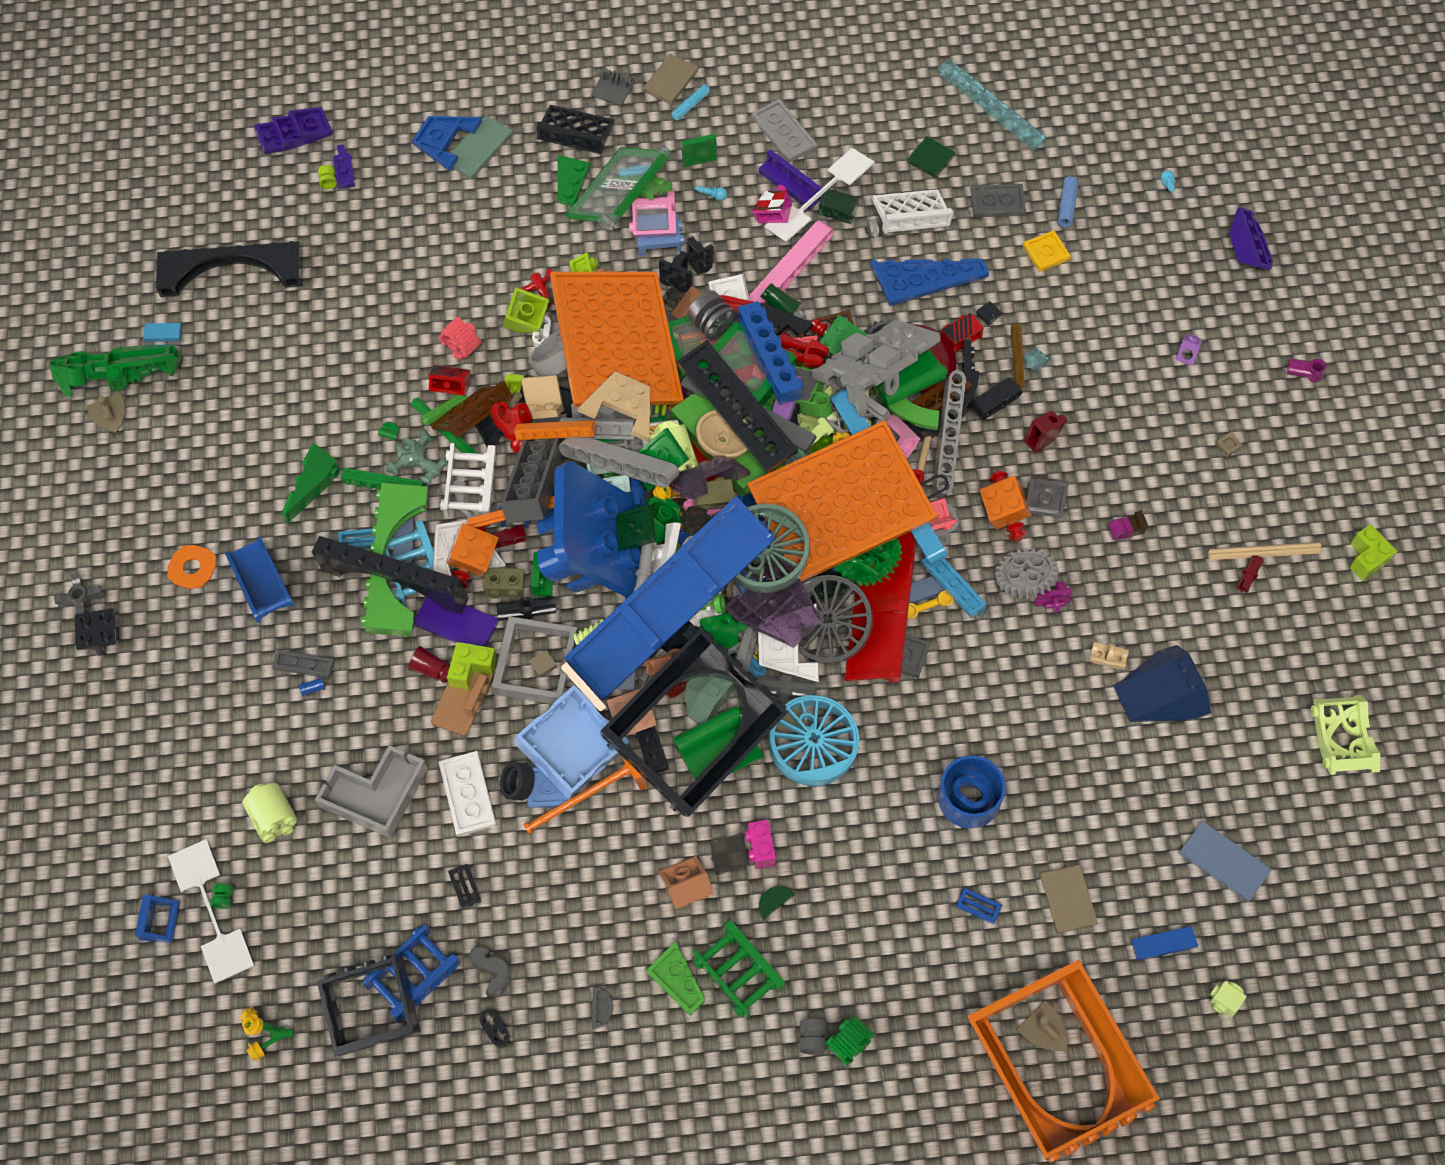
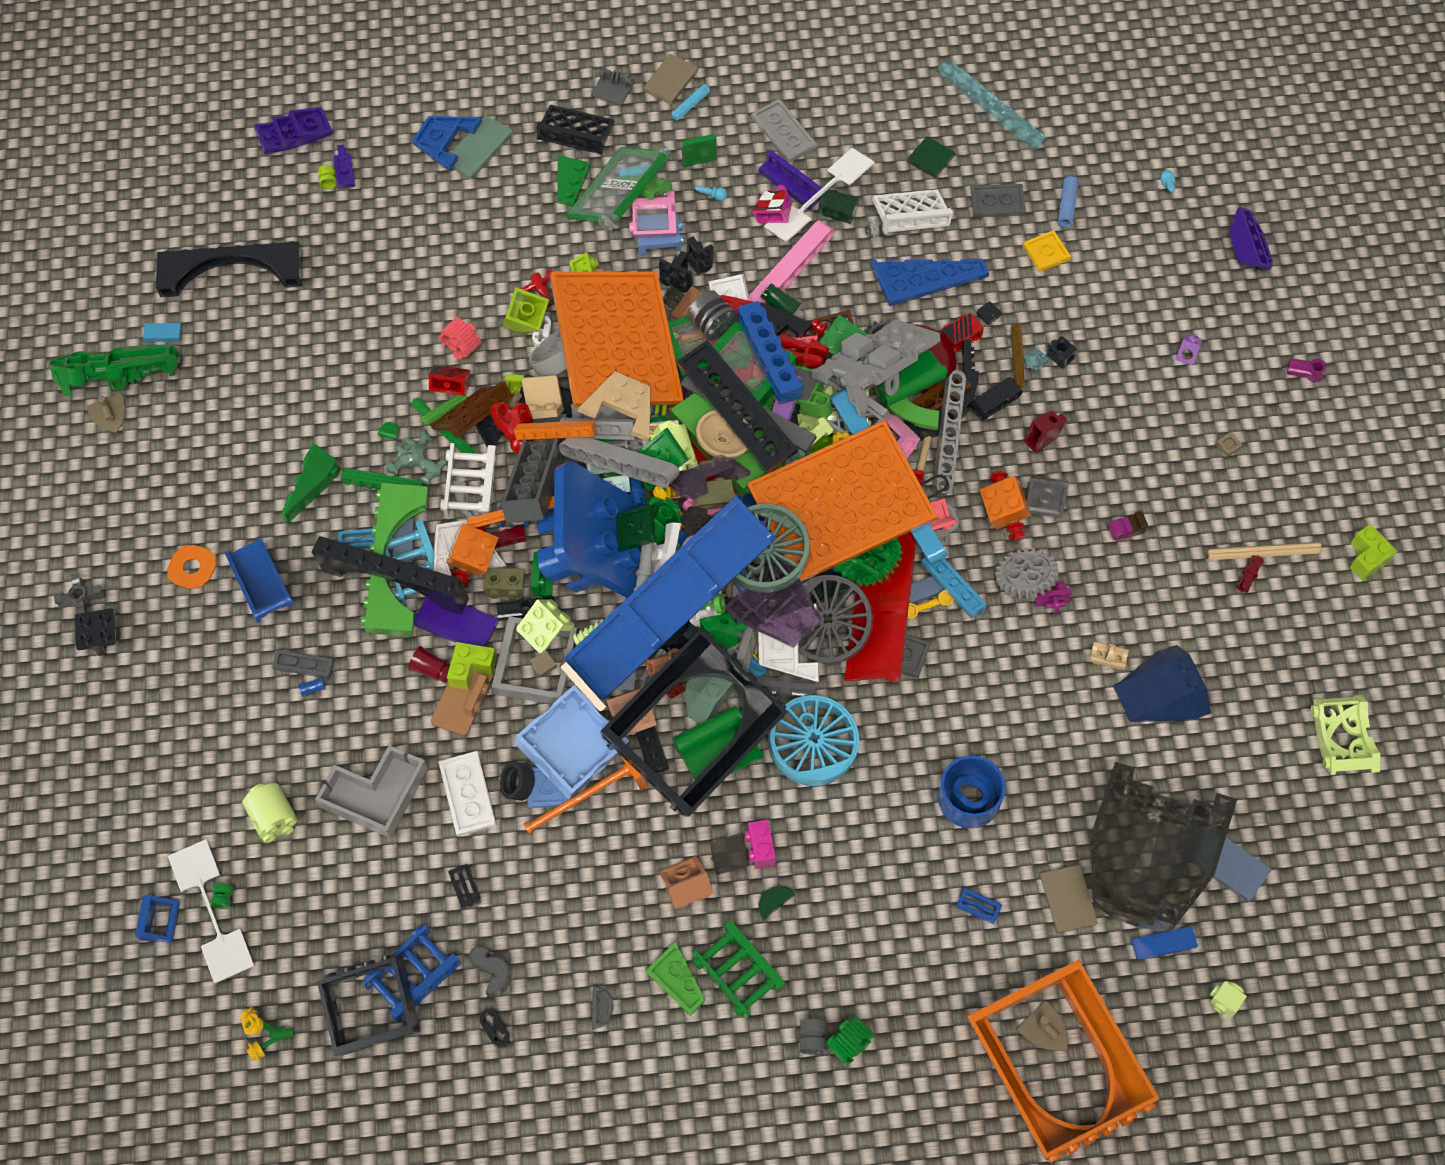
none -> yellowish green bracket [517,599,575,653]
none -> black brick [1047,336,1078,369]
none -> clear smoke windscreen [1090,762,1237,931]

